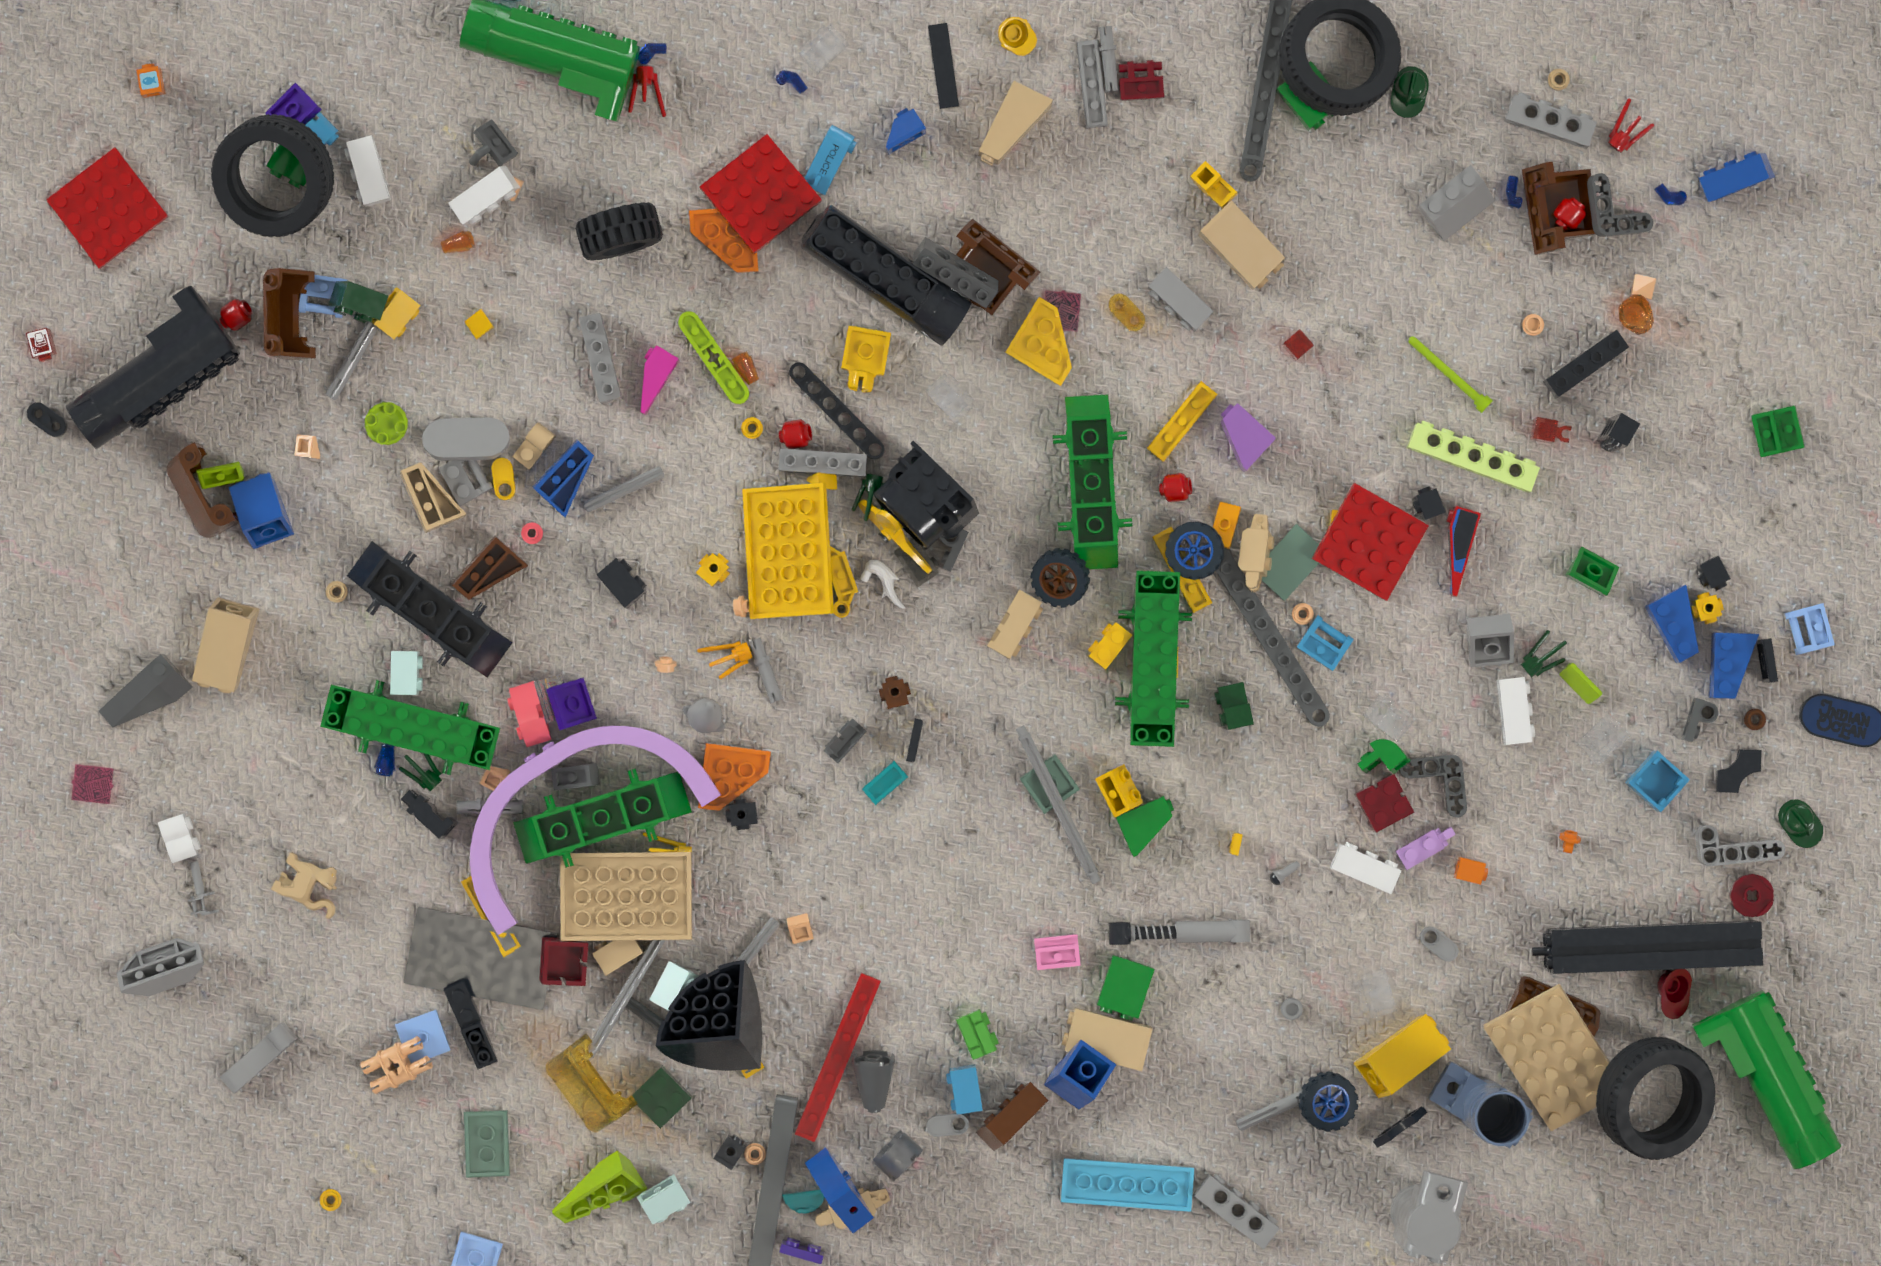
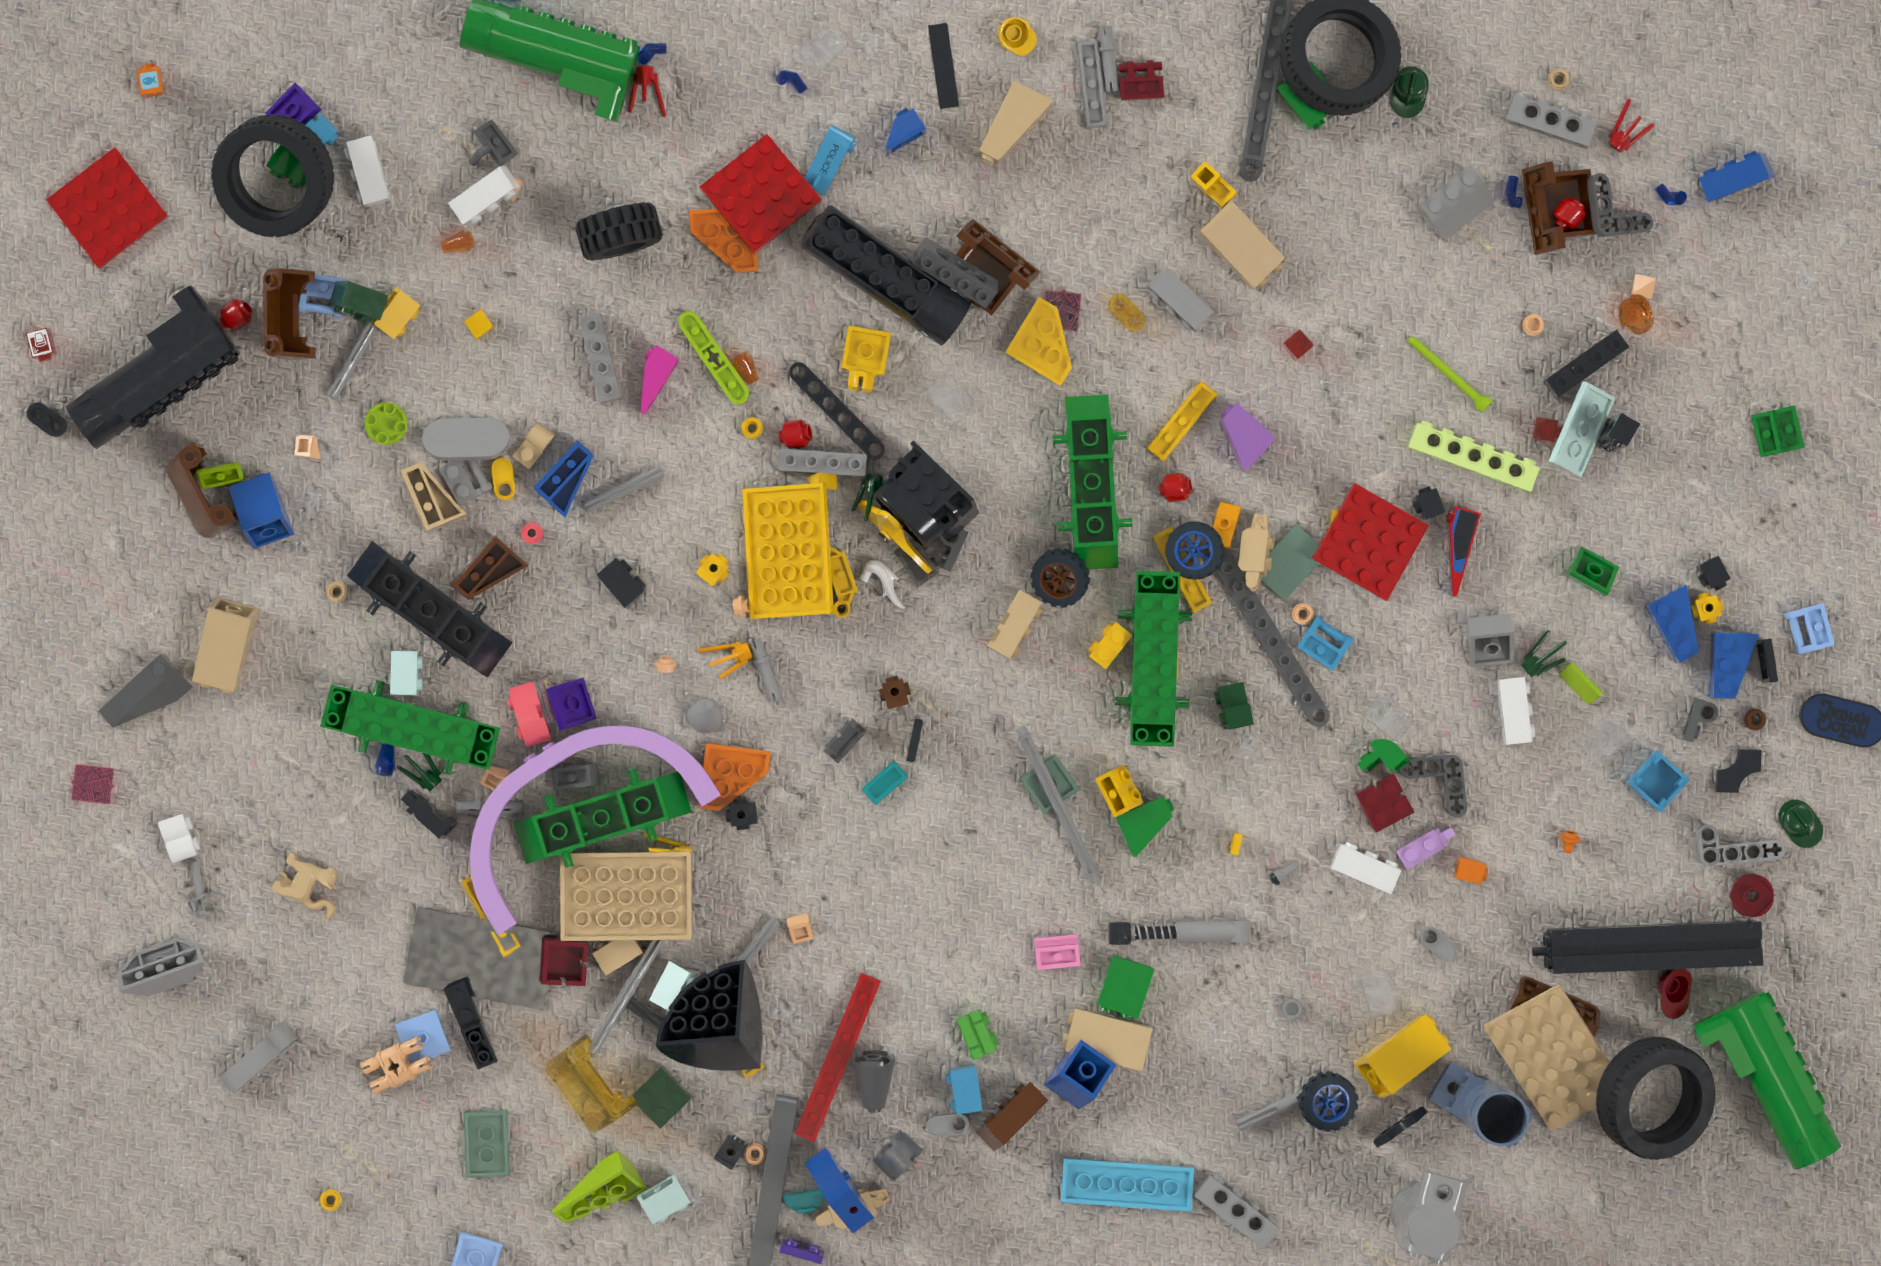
none -> light aqua tile [1549,381,1615,477]

